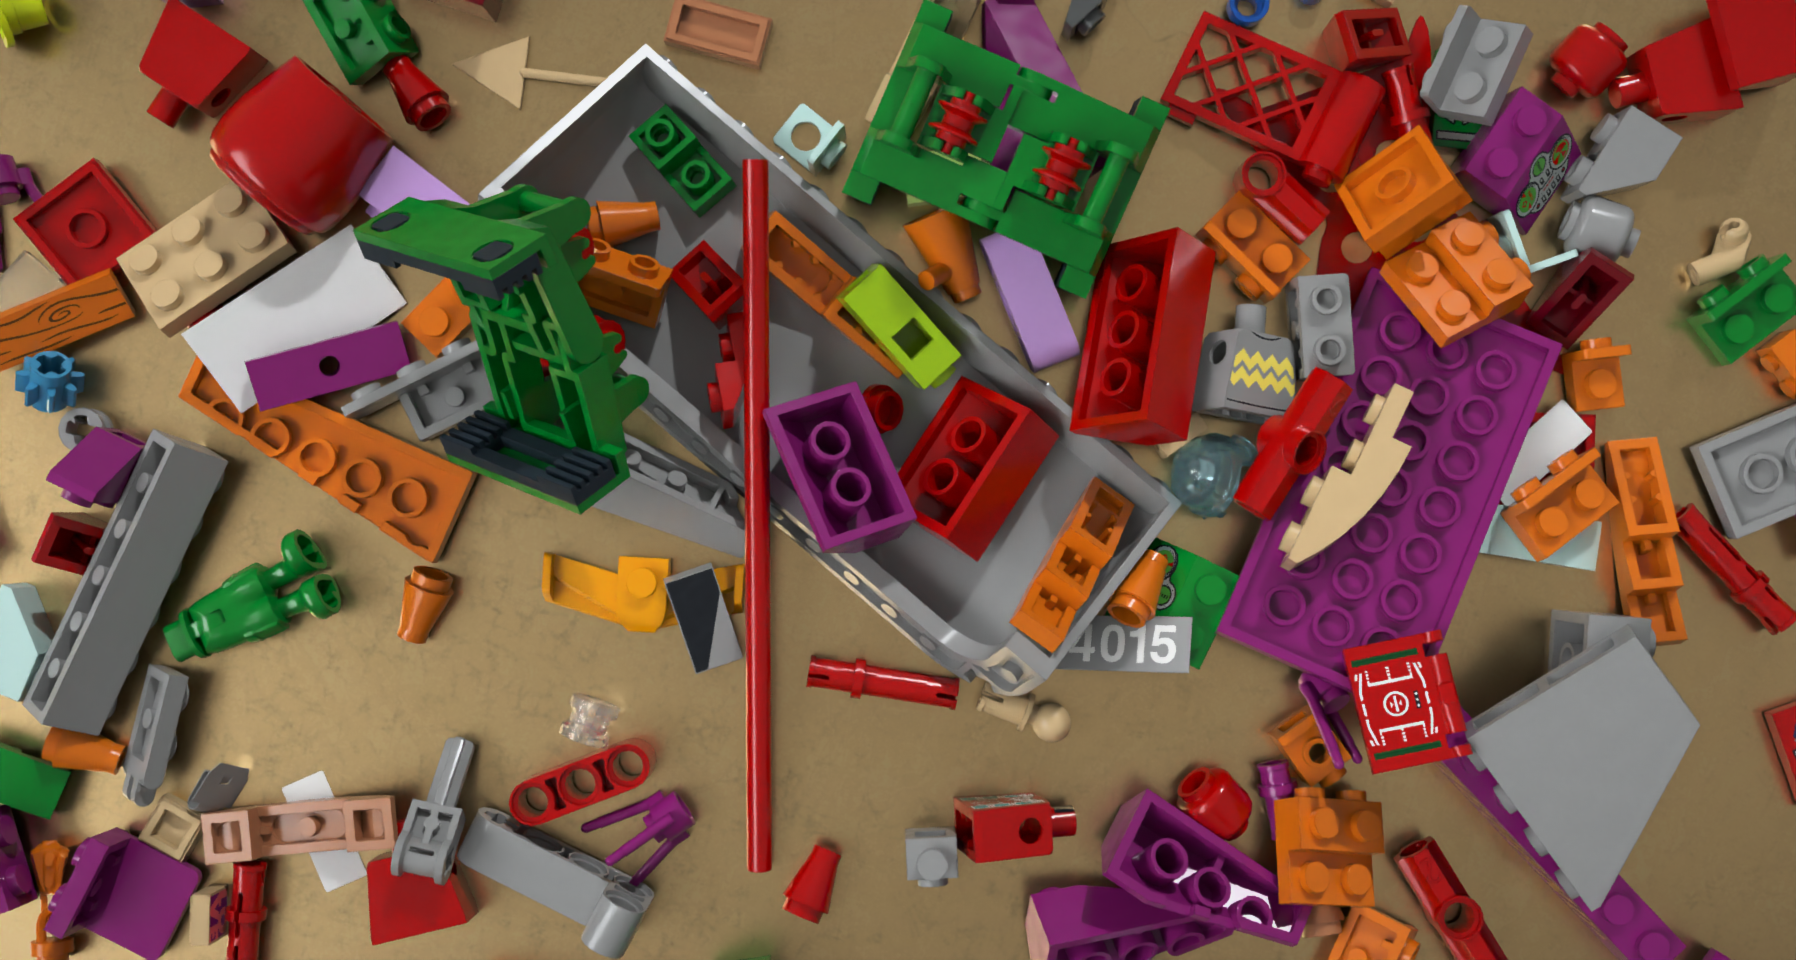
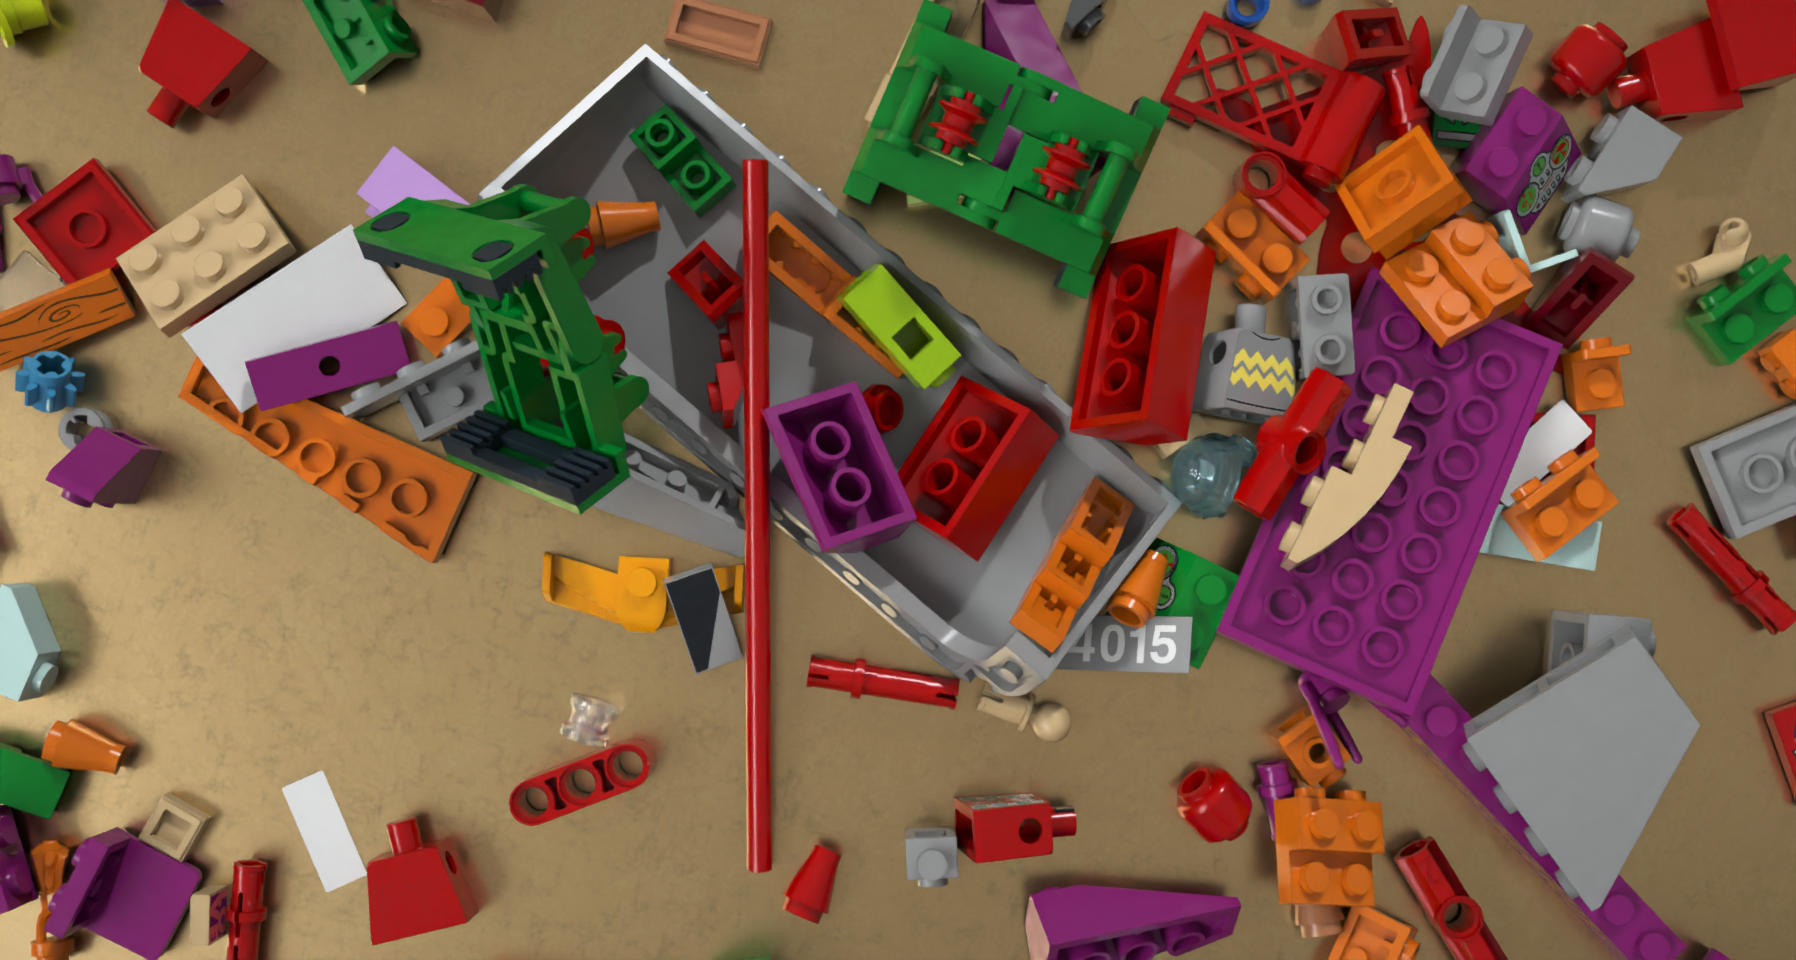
light grey brick [22,429,228,736] -> none
red slope [31,512,108,575] -> none
light grey hinge [122,664,189,807] -> none
green piece [163,529,341,662] -> none
light grey piece [188,763,249,812] -> none
nougat slope [201,795,398,865] -> none
red piece [209,55,394,235] -> none
red cone [383,55,451,131] -> none
light grey connector [390,736,475,886] -> none
orange cone [397,566,454,644] -> none
tan piece [452,36,607,110] -> none
light grey beam [457,807,654,959] -> none
orange bracket [577,238,673,329] -> none
magenta plant [581,790,696,886] -> none
light aqua bracket [773,104,847,177] -> none
orange piece [902,200,982,303] -> none
lavender beam [979,233,1080,373] -> none
magenta wedge [1101,788,1313,947] -> none
red piece [1341,629,1473,775] -> none
orange slope [1604,437,1688,646] -> none

